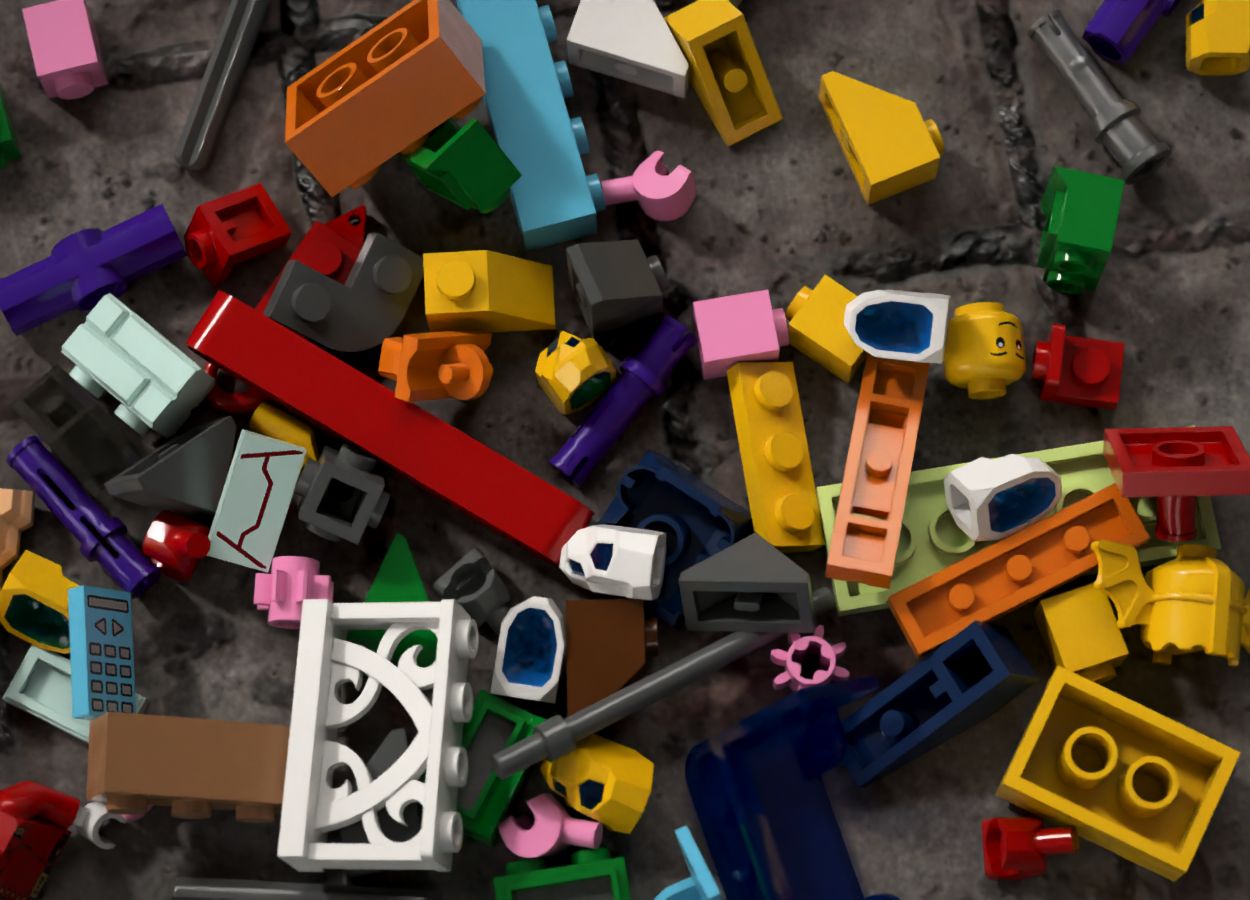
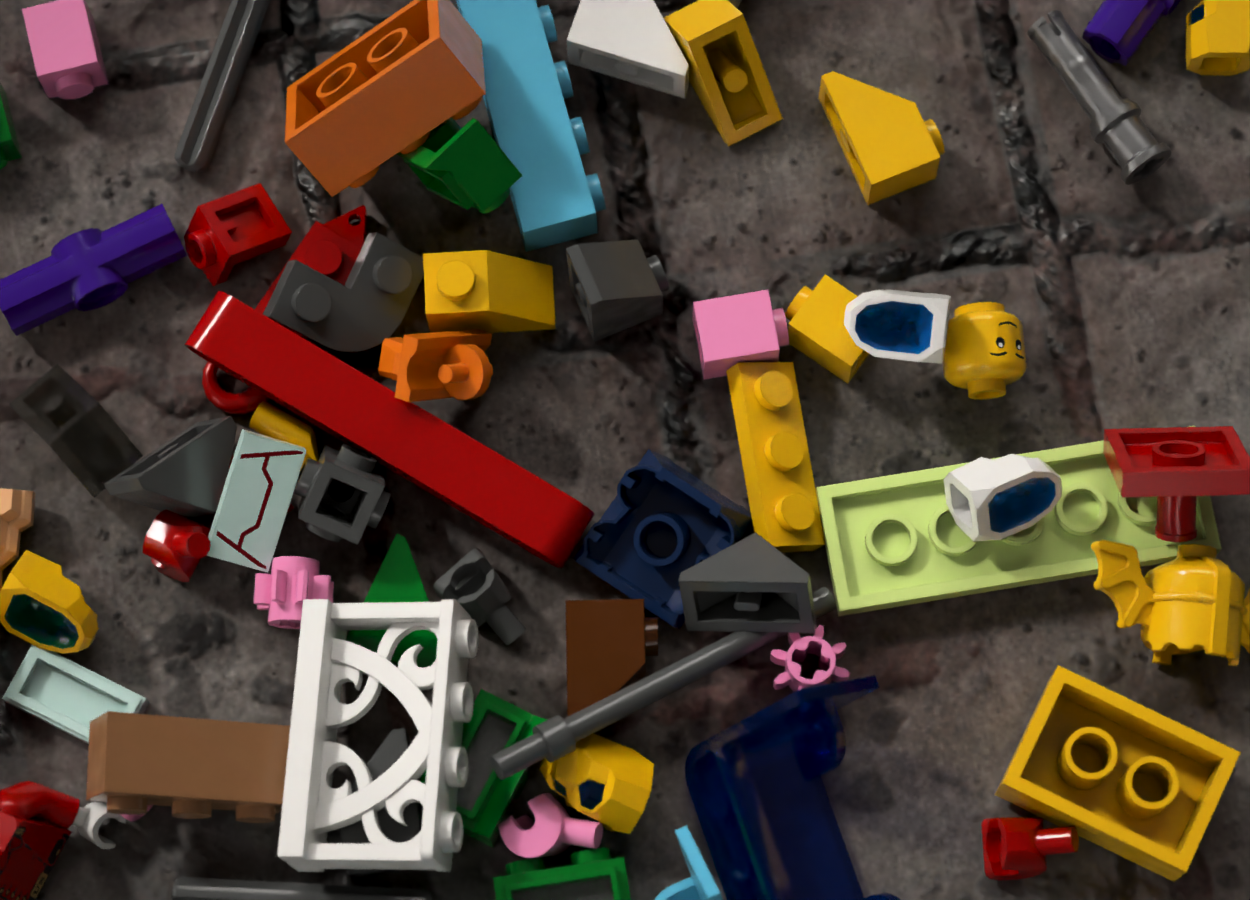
dark purple pin [6,435,161,599] -> none
light aqua brick [61,293,216,439] -> none
medium azure tile [68,585,136,720] -> none
rock [490,596,566,704] -> none
yellow rock [535,331,617,415] -> none
dark purple pin [548,316,697,488] -> none
white rock [559,524,666,600] -> none
bright pink piece [601,151,697,221] -> none
orange hinge [825,352,930,589] -> none
dark blue slope [826,620,1040,788] -> none
orange plate [887,483,1150,659] -> none
red bracket [1031,323,1125,410] -> none
yellow brick [1033,583,1129,684] -> none
green window [1036,165,1125,294] -> none

